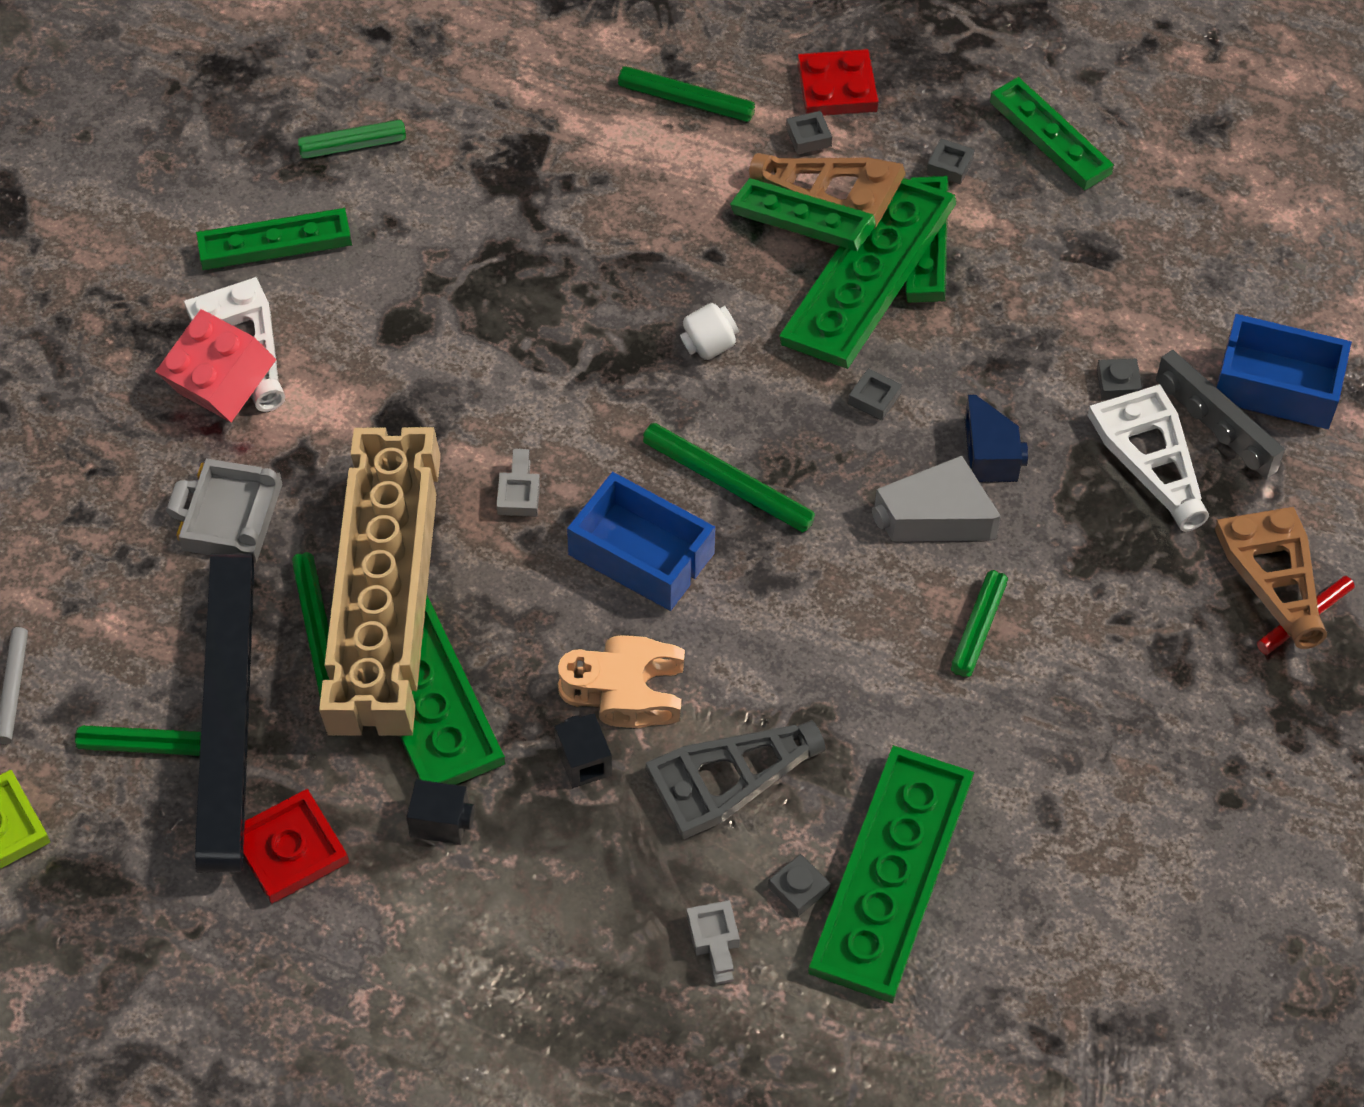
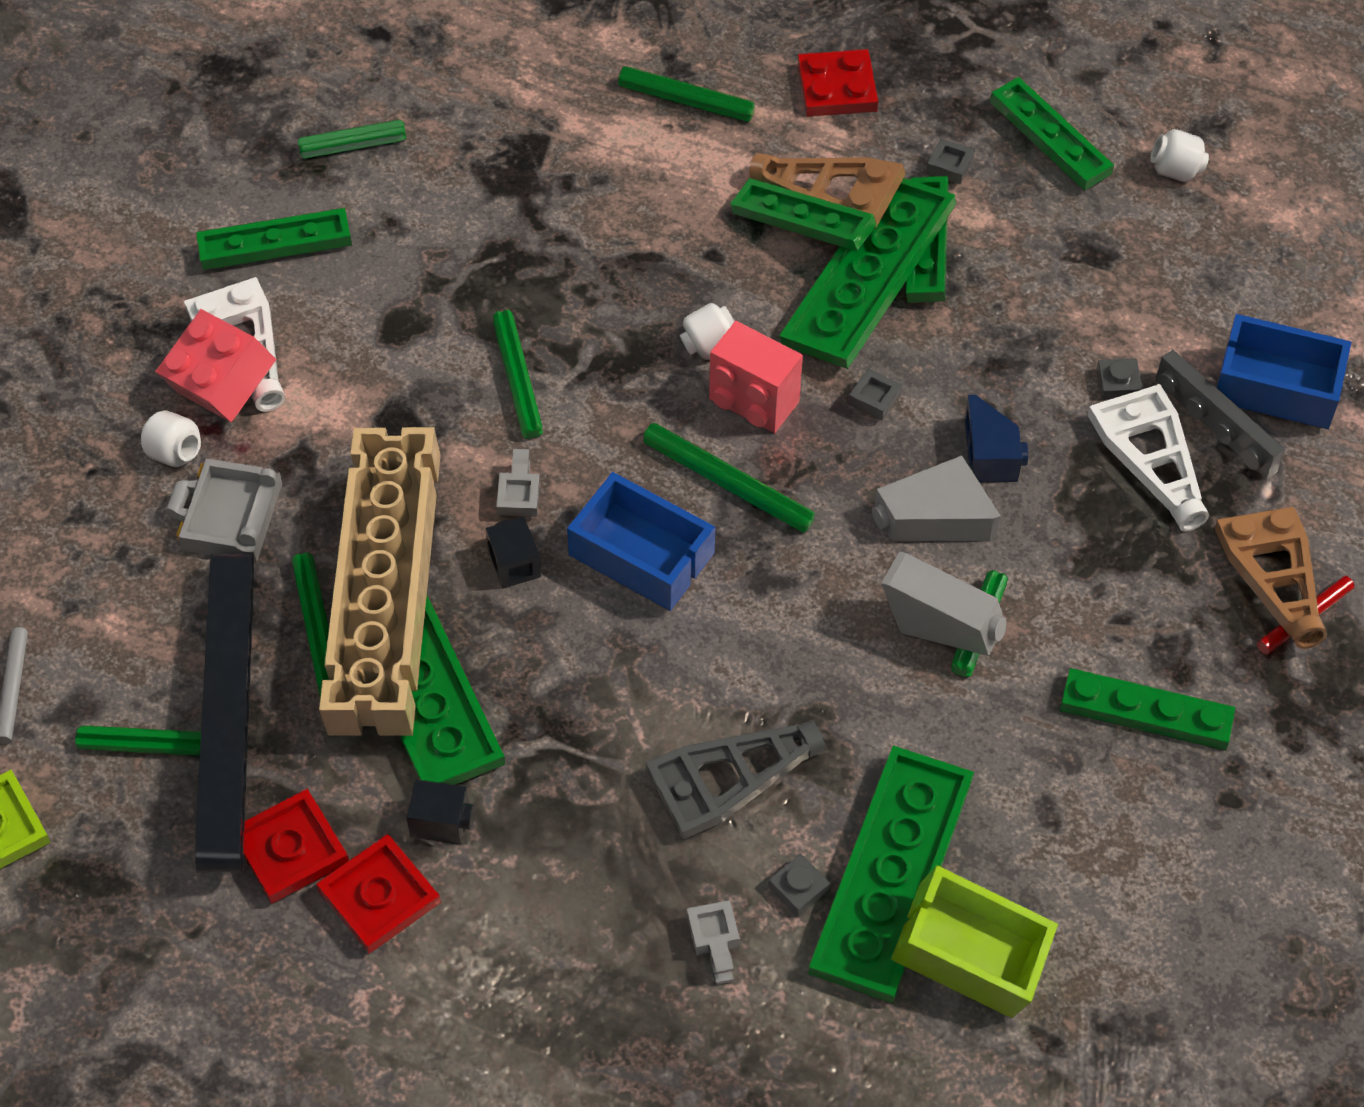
black brick [554,713,613,789] -> none
light nougat piece [558,635,685,728] -> none
dark grey plate [786,111,832,154] -> none
none -> white head [141,410,201,467]
none -> red plate [316,834,441,954]
none -> black brick [485,517,541,589]
none -> green axle [492,309,543,439]
none -> coral brick [709,321,803,434]
none -> light grey slope [881,551,1006,656]
none -> lime piece [891,865,1058,1018]
none -> green plate [1060,668,1236,751]
none -> white head [1151,129,1209,182]

